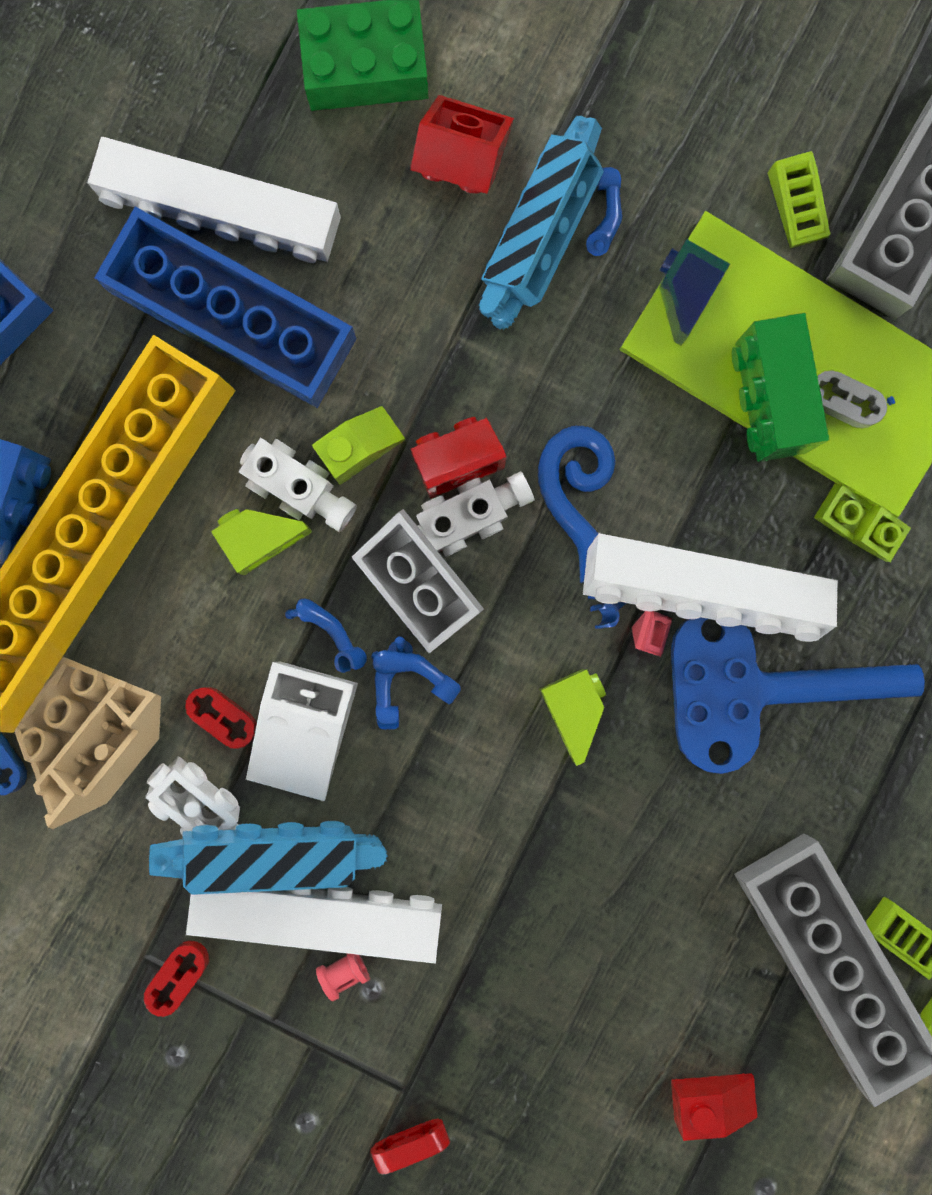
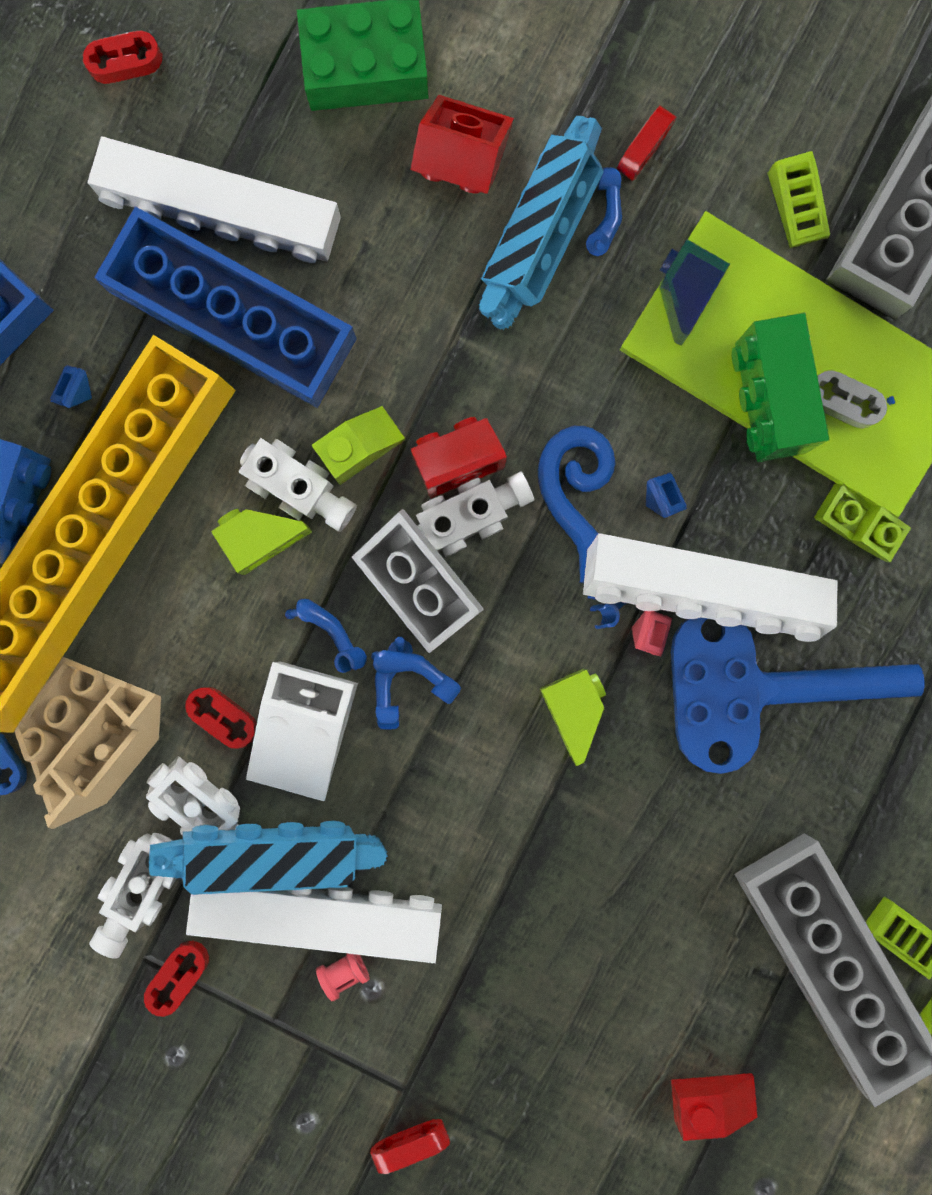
none -> blue slope [50,365,92,408]
none -> red beam [83,31,162,84]
none -> white brick [89,833,177,958]
none -> red beam [616,105,677,181]
none -> blue slope [646,472,687,518]

